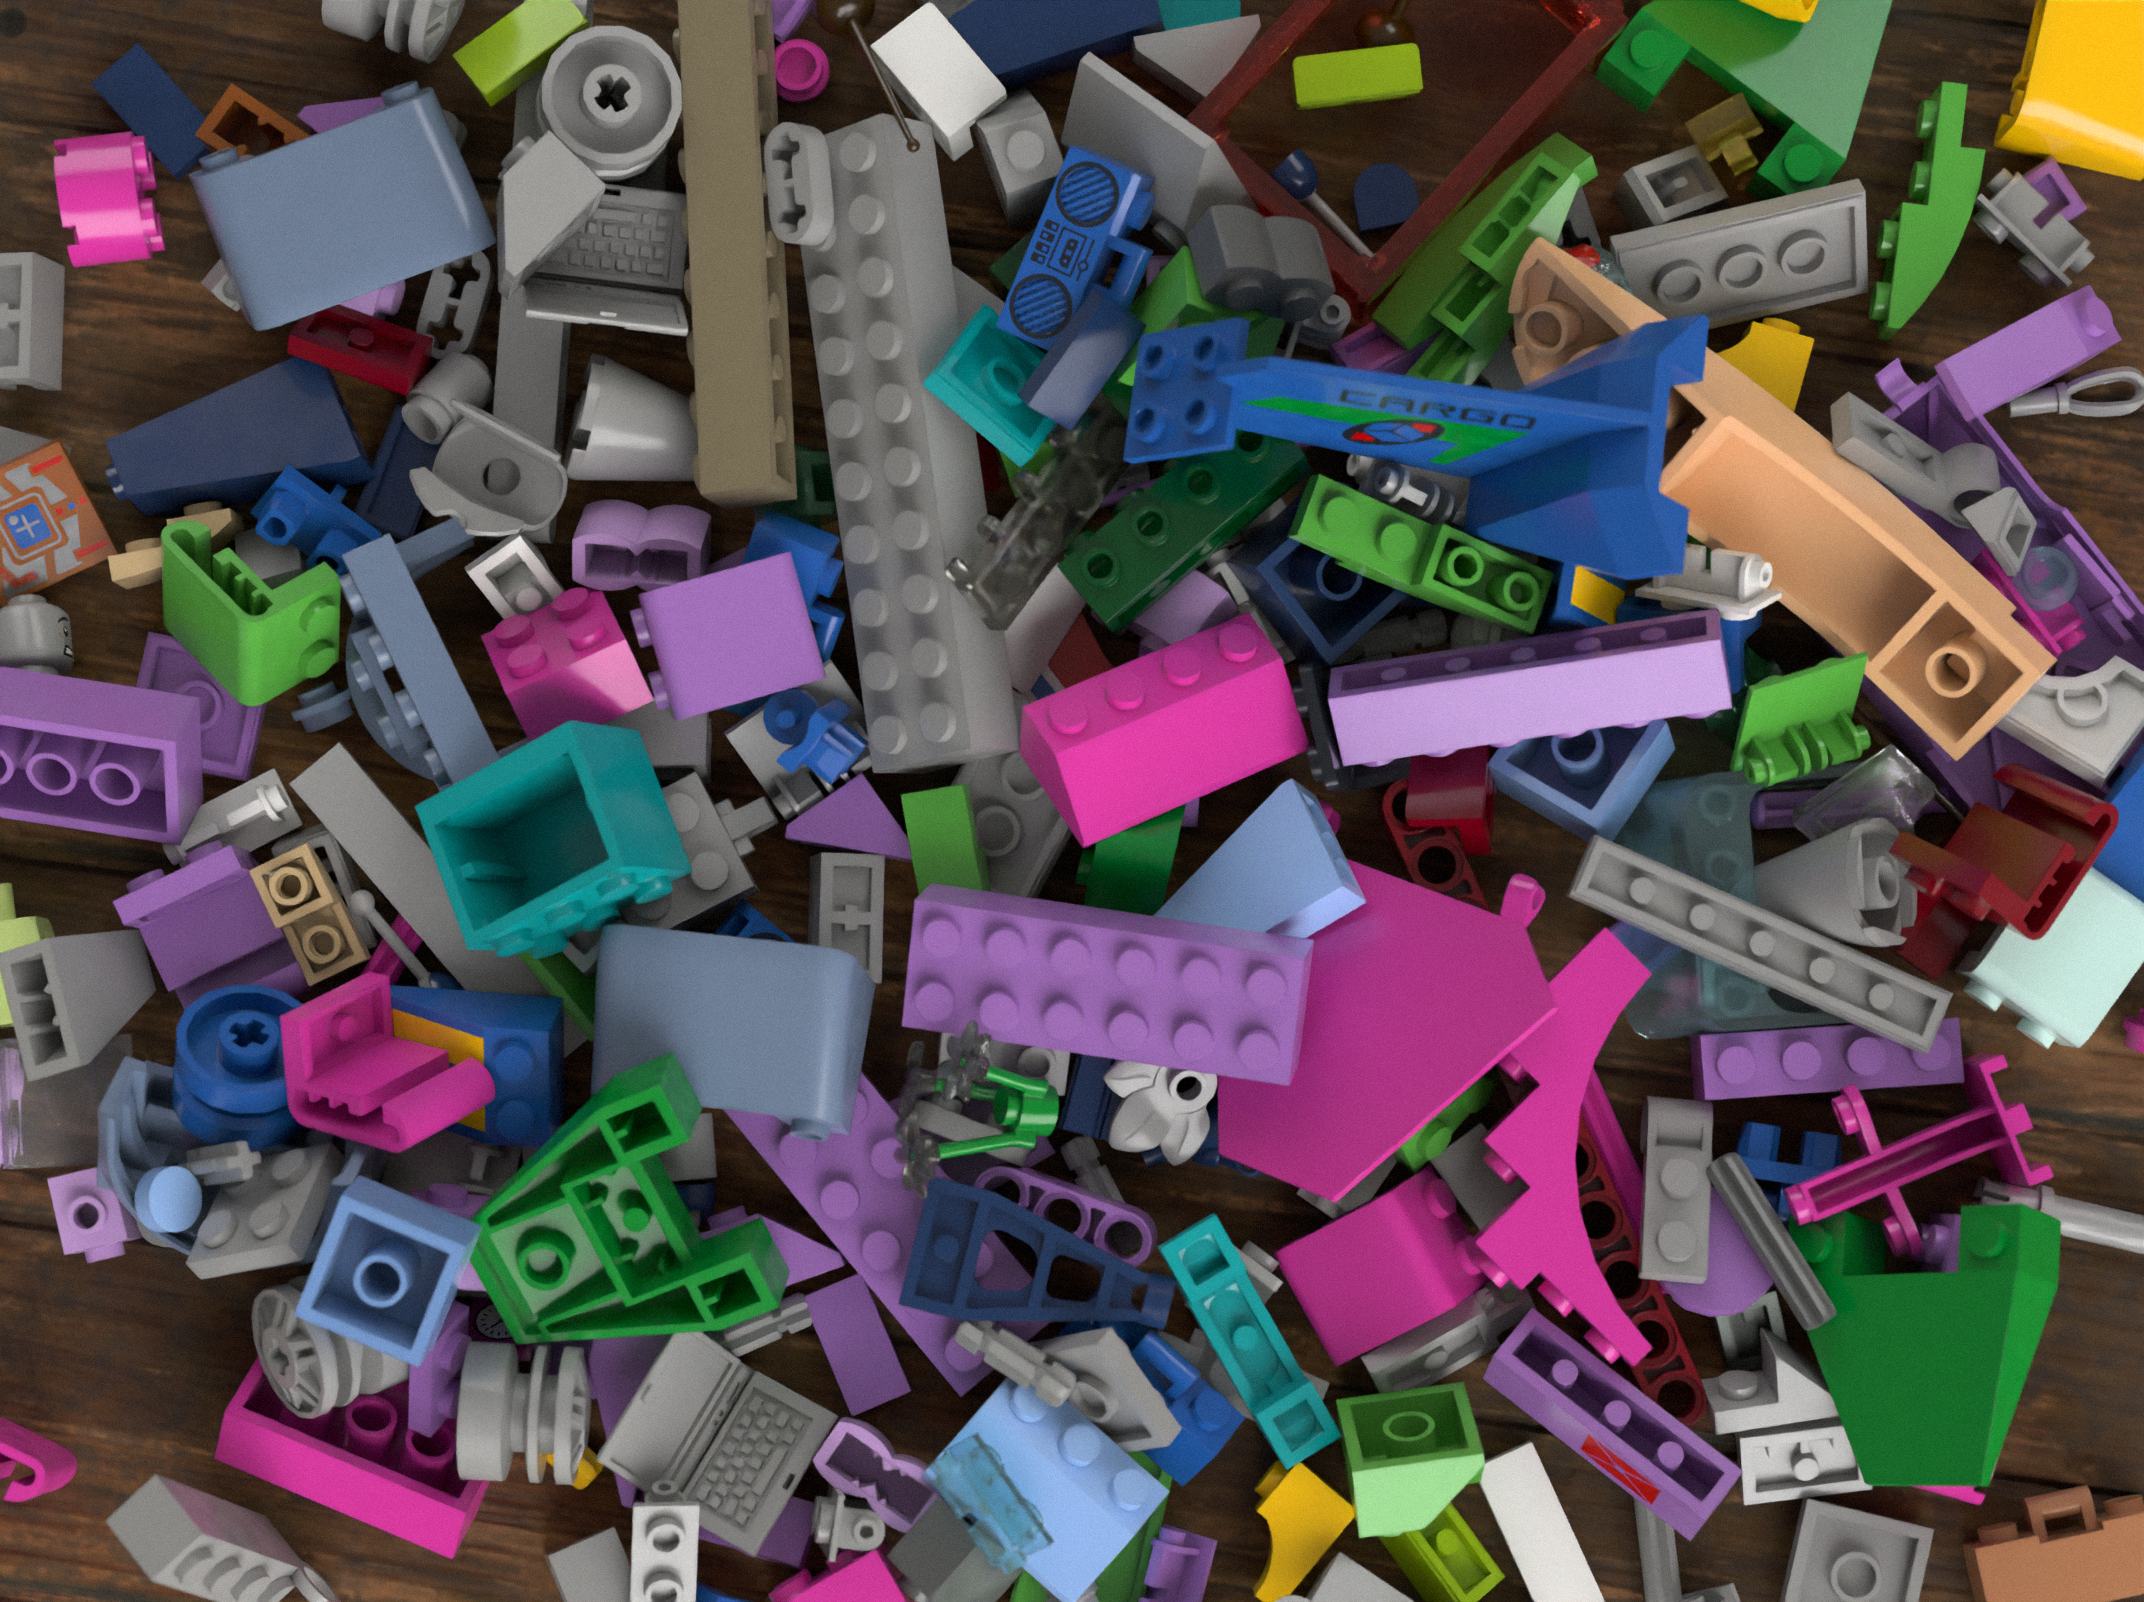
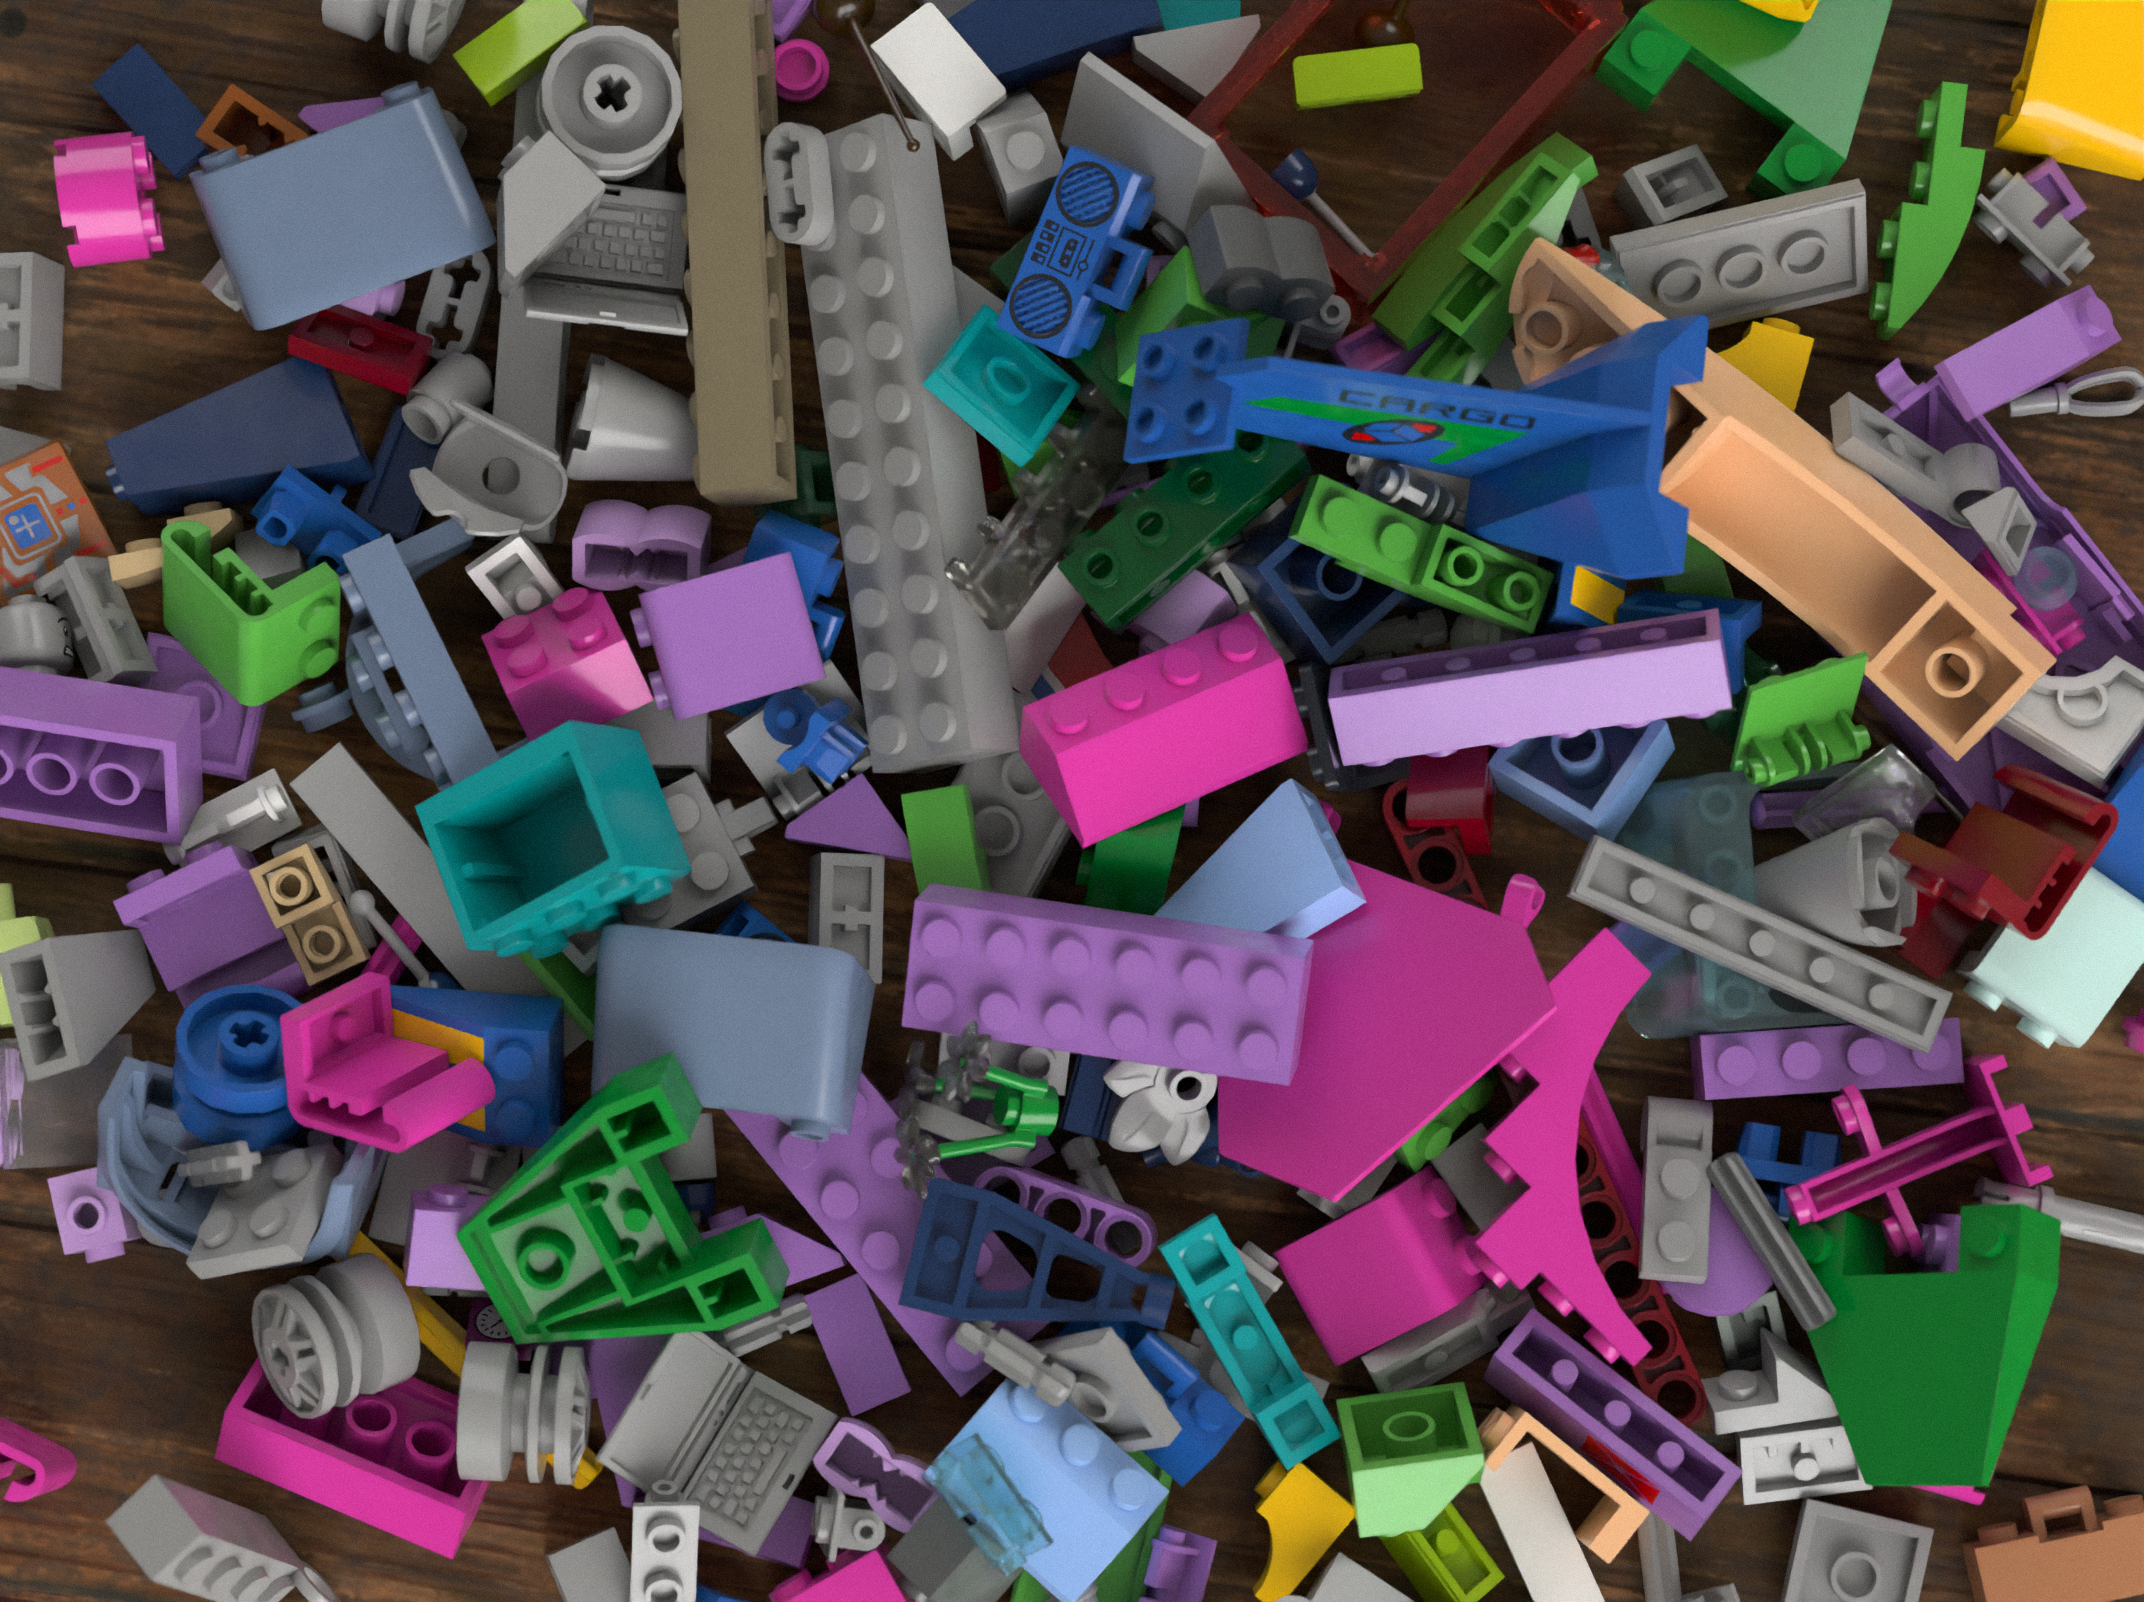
light blue tile [135,1166,202,1233] -> none
medium blue brick [294,1175,483,1367] -> none
medium lavender plate [408,1299,472,1438] -> none
dark blue tile [1017,289,1147,431] -> none
dark blue tile [1352,163,1422,235] -> none
white hinge [1635,543,1782,620] -> none
clear yellow tile [1685,92,1764,176] -> none
none -> light grey hinge [33,555,158,687]
none -> light nougat panel [1477,1403,1650,1564]

